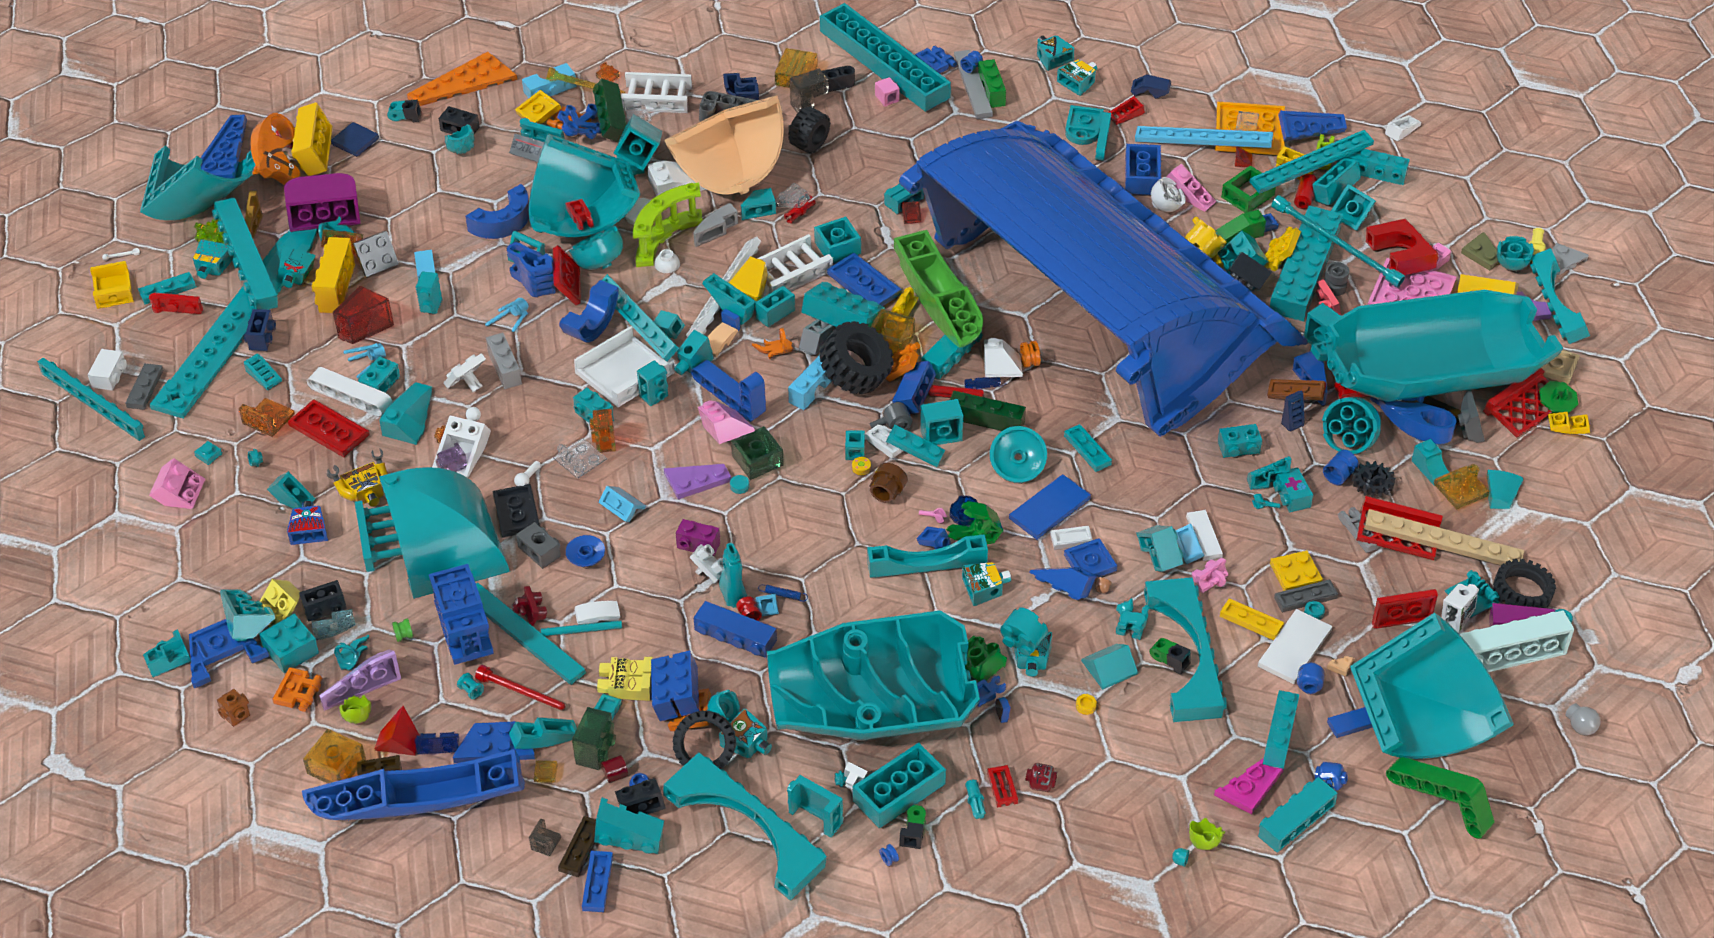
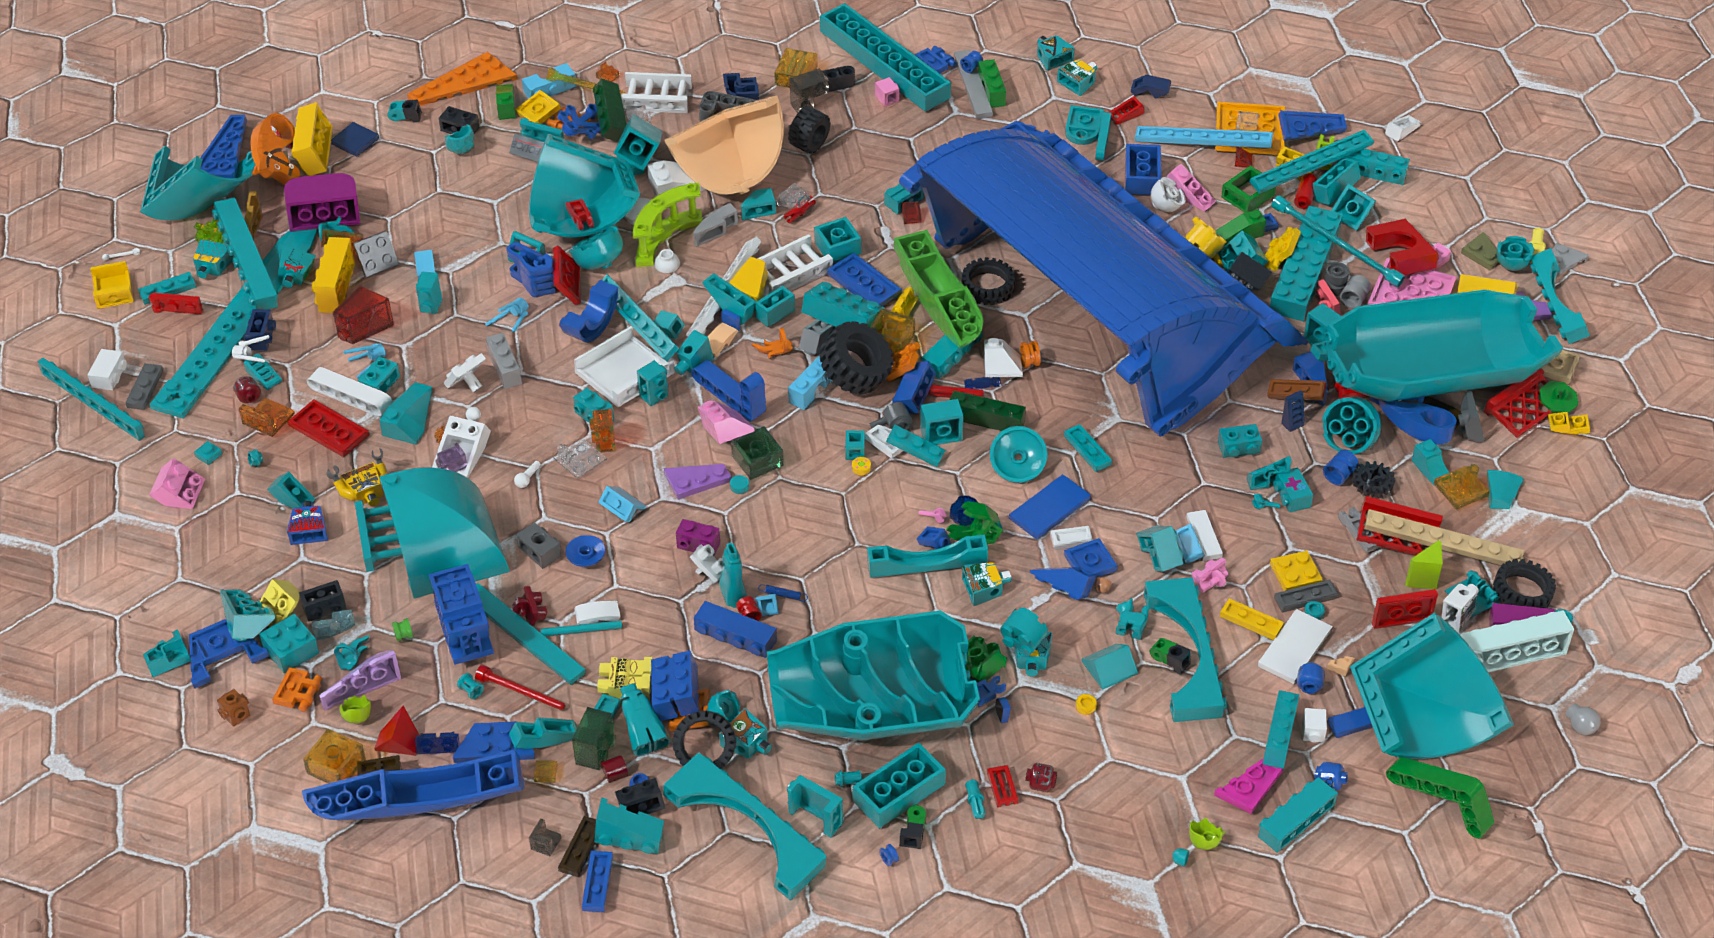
blue brick [465,184,529,239] -> none
black tile [493,484,540,538] -> none
white tile [844,762,867,790] -> none
reddish brown piece [869,463,908,503] -> none
none -> white plant [232,335,271,363]
none -> dark red head [233,376,261,404]
none -> green slope [496,84,516,120]
none -> teal piece [620,683,672,757]
none -> black tyre [961,257,1015,305]
none -> white brick [1302,708,1327,742]
none -> light grey wheel [1340,275,1371,309]
none -> lime slope [1405,540,1443,589]

